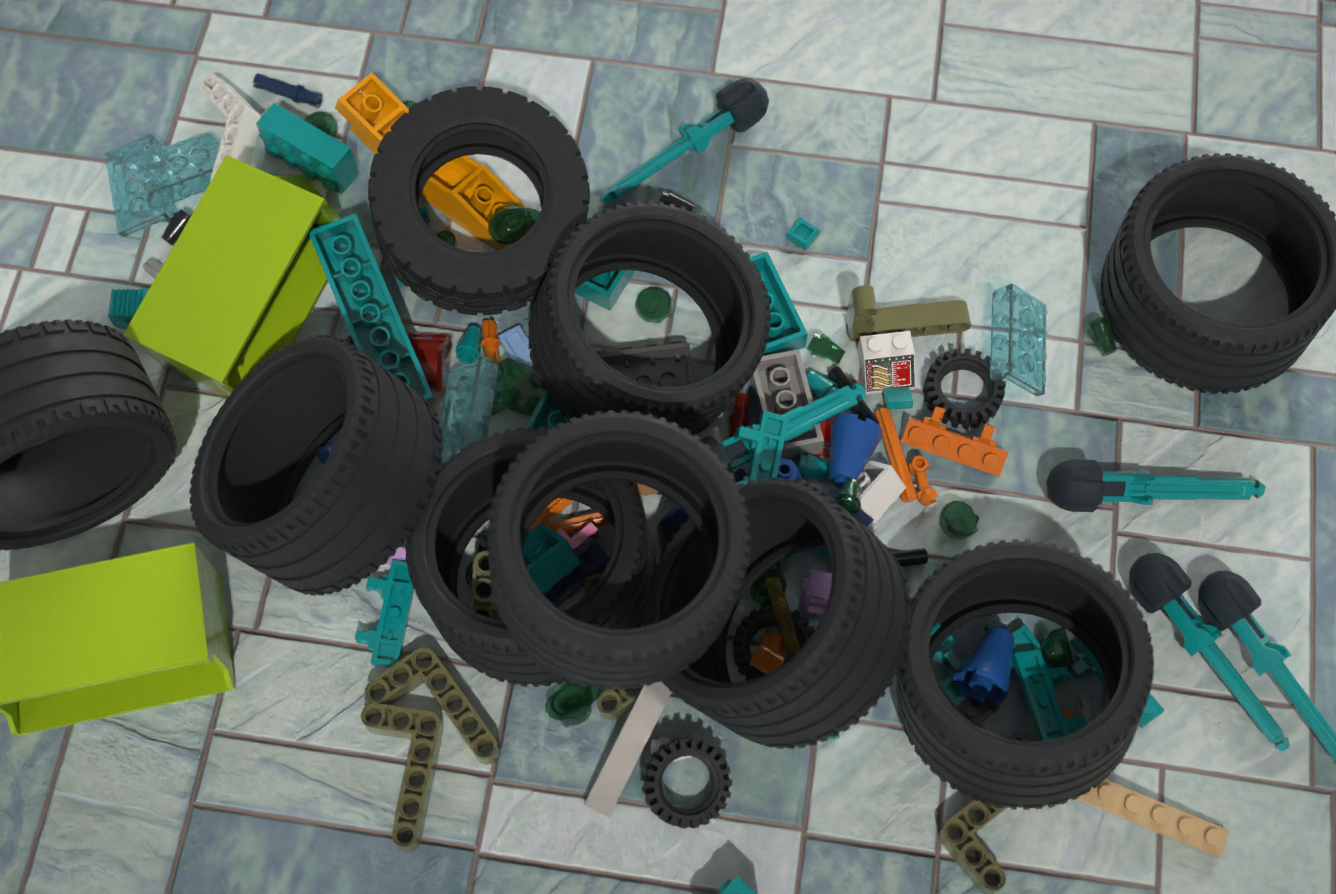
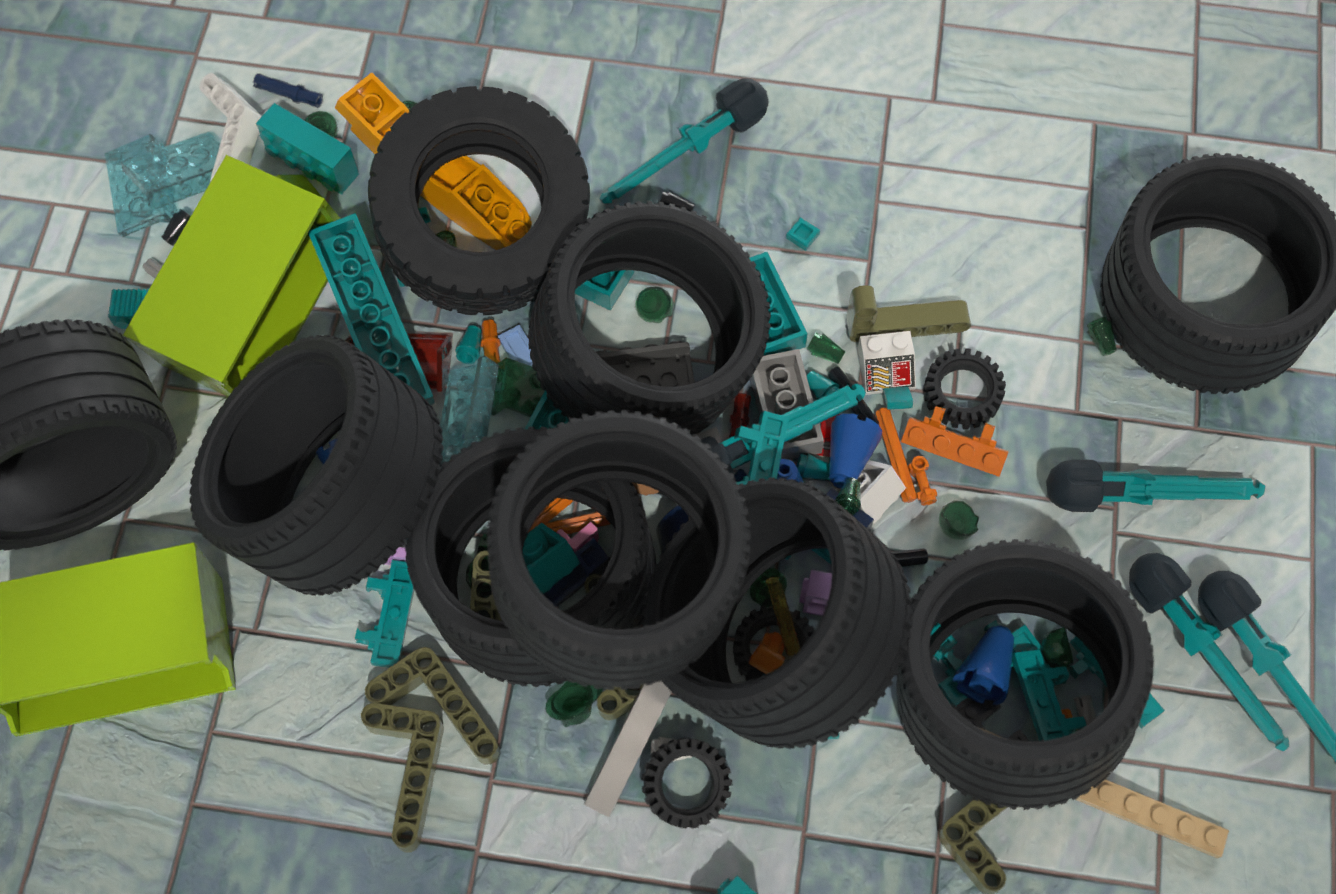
clear green piece [488,205,540,245] -> none
clear light blue bracket [990,283,1047,397] -> none

